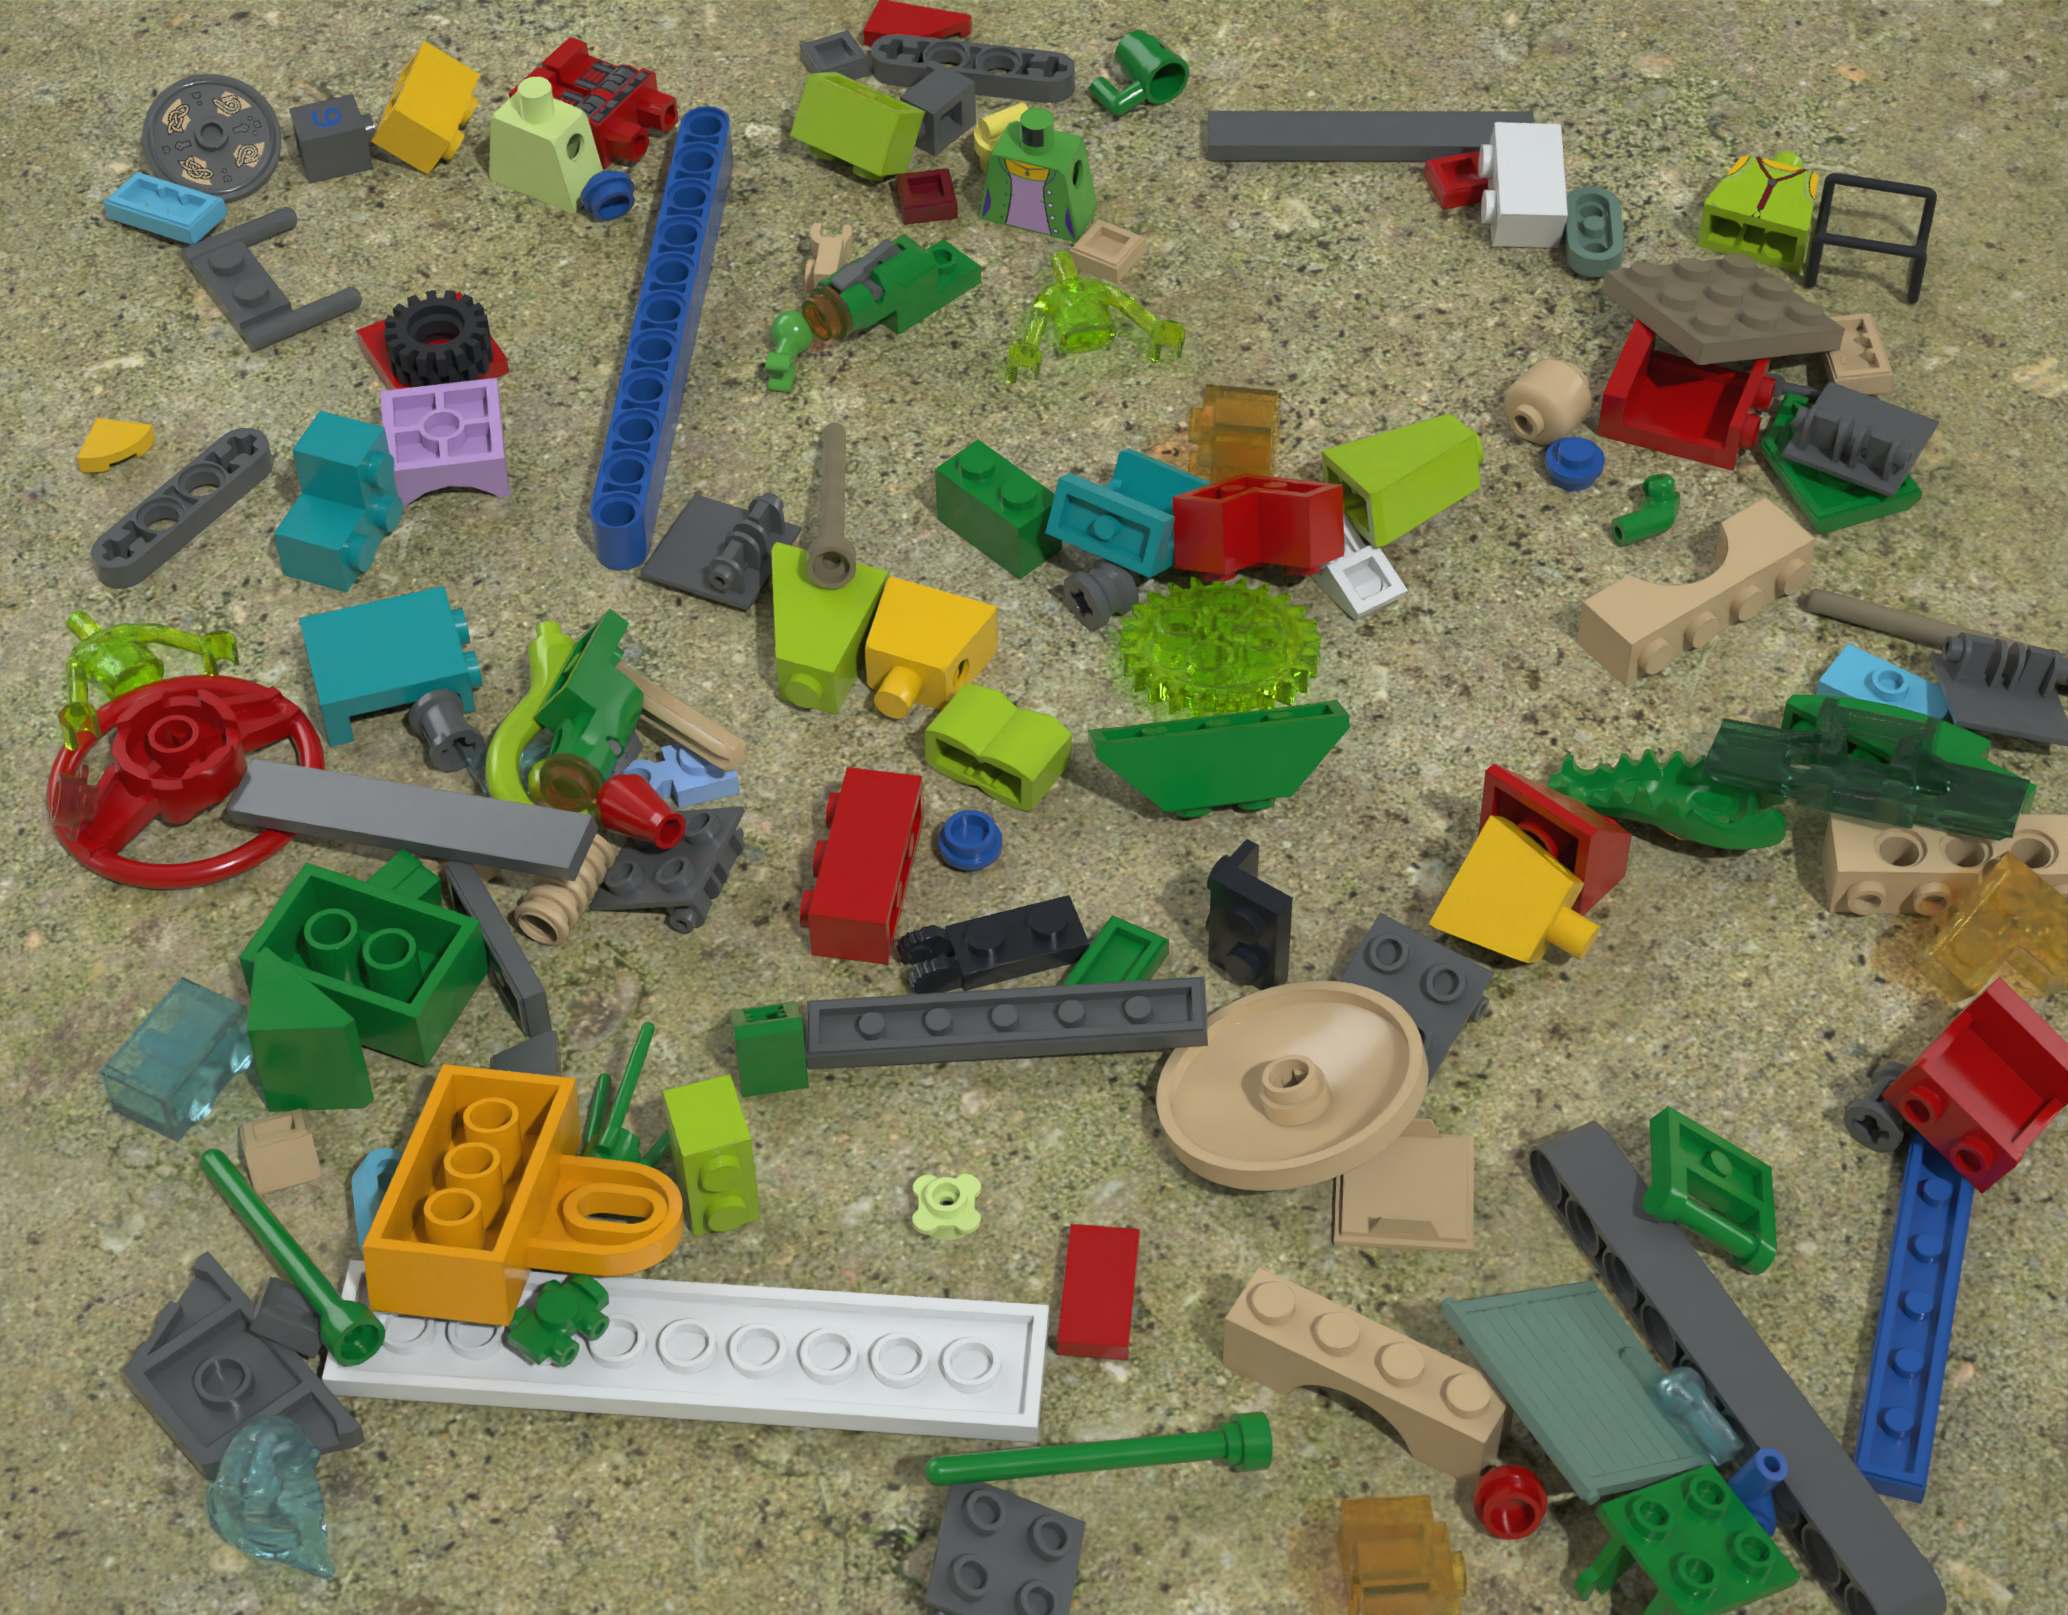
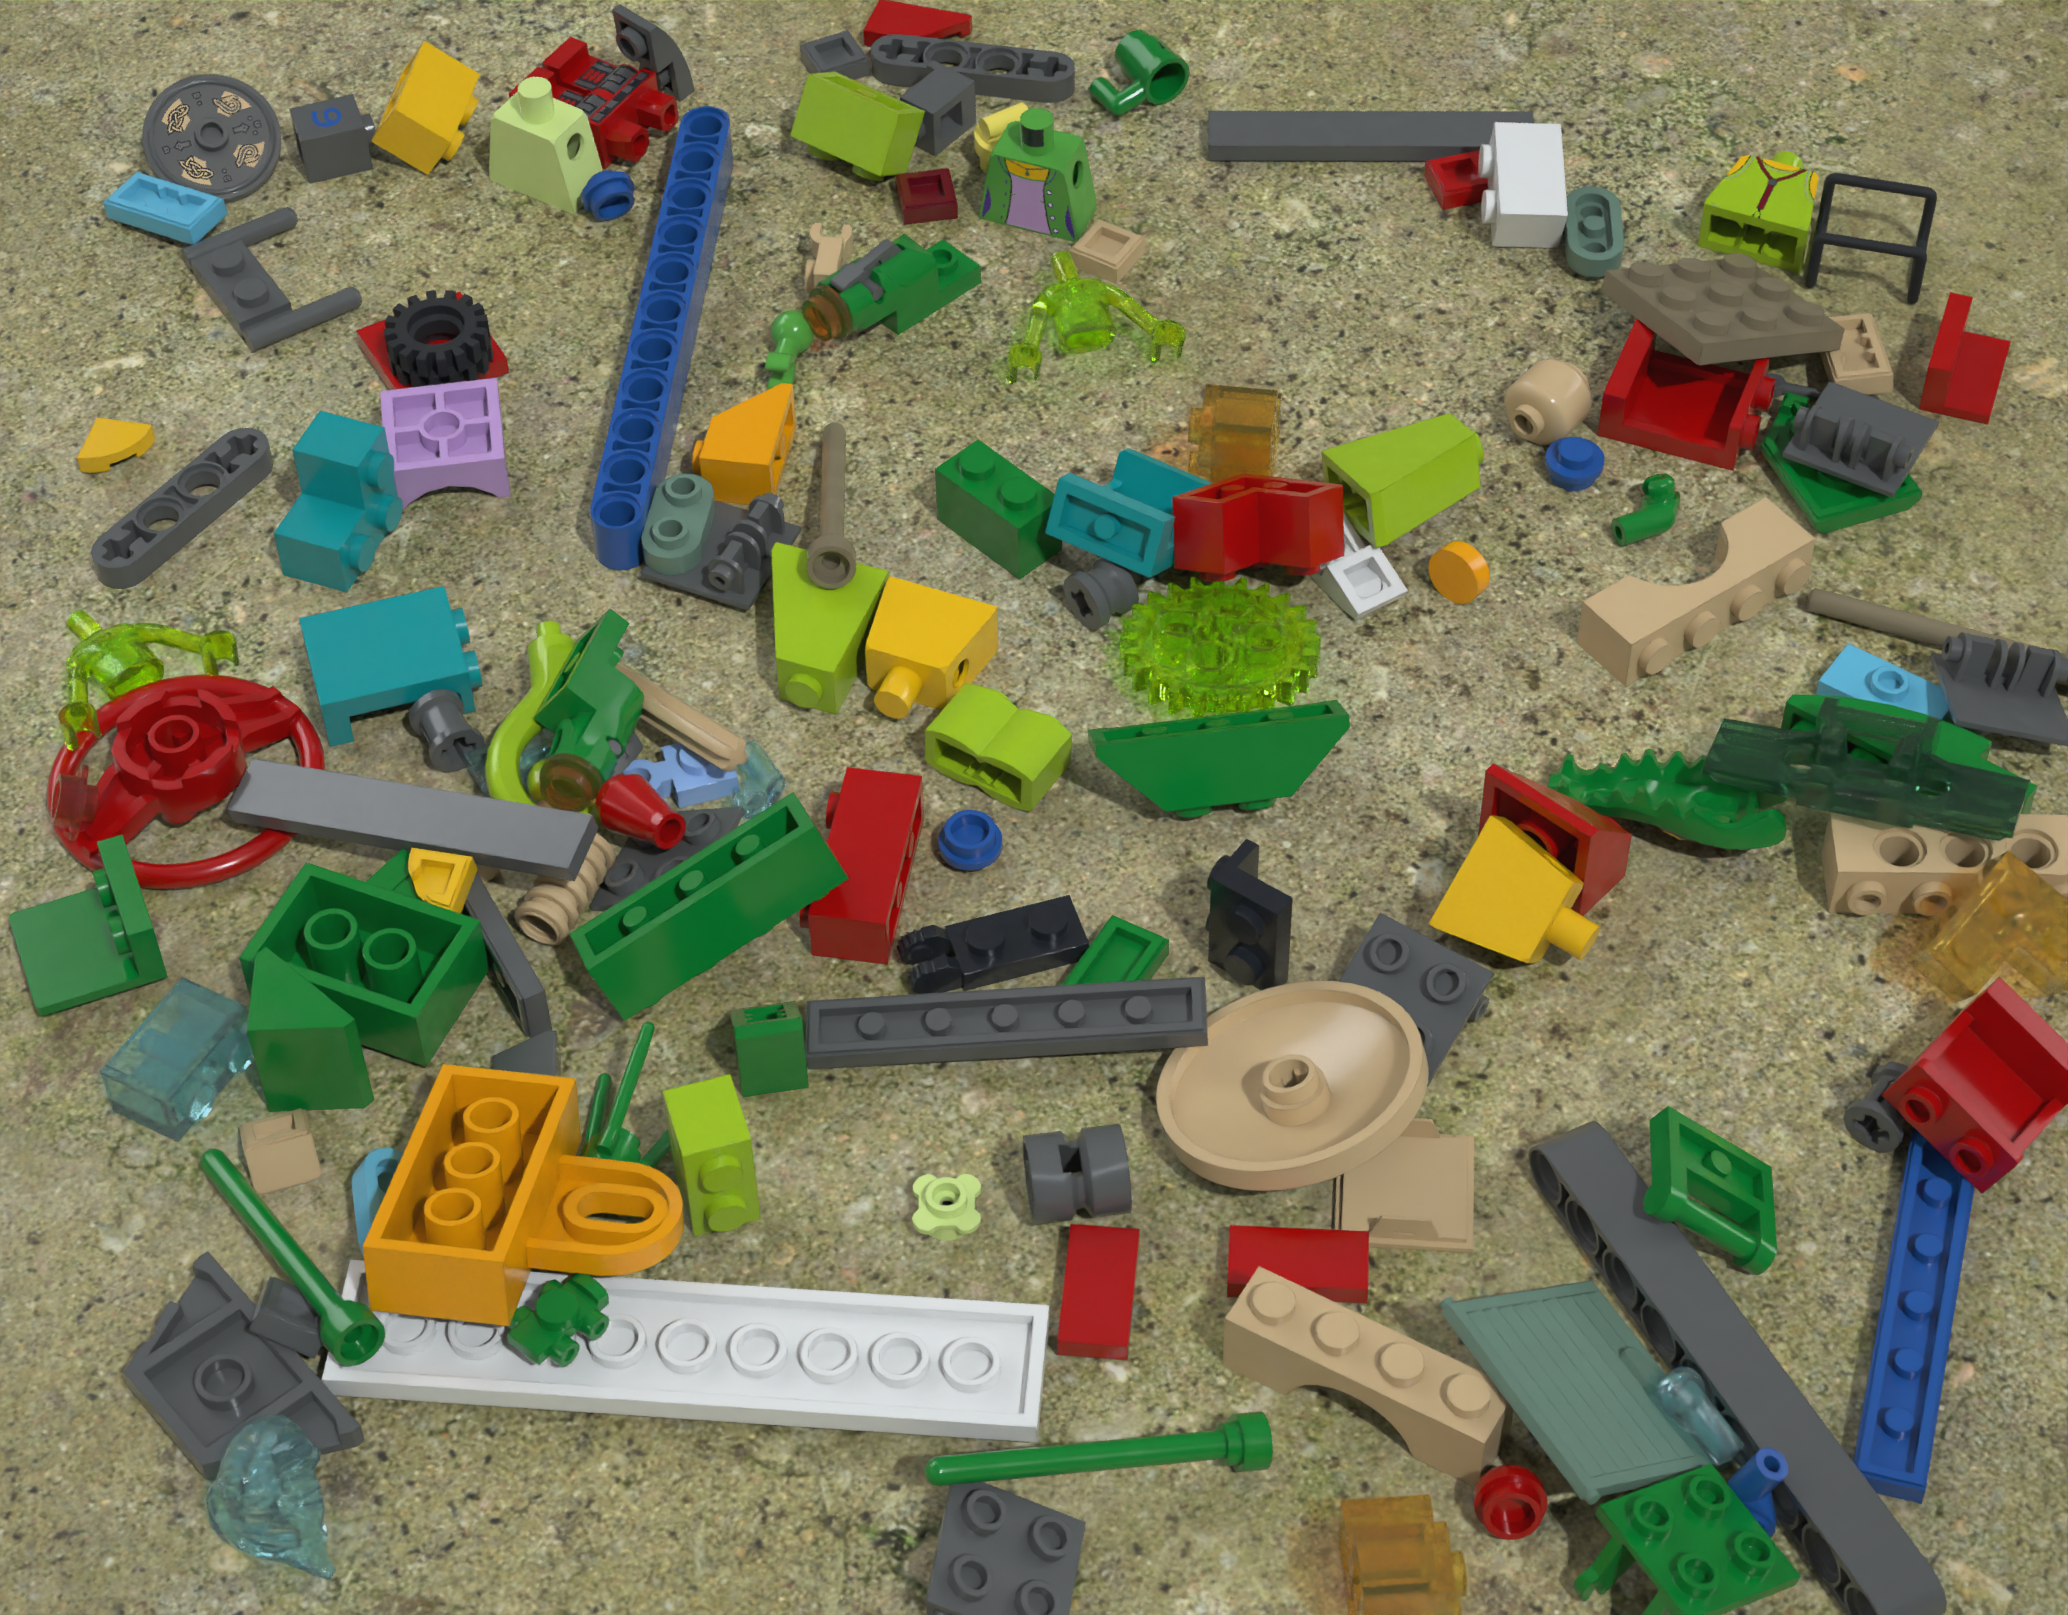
none -> green bracket [9,834,168,1016]
none -> yellow tile [408,848,478,914]
none -> green brick [570,792,849,1021]
none -> dark grey slope [612,4,695,102]
none -> sand green plate [641,474,716,575]
none -> light orange slope [692,383,796,505]
none -> clear light blue arm [731,741,786,820]
none -> dark grey wheel [1023,1123,1132,1225]
none -> red tile [1227,1225,1369,1303]
none -> light orange tile [1428,541,1490,604]
none -> red panel [1919,292,2011,425]

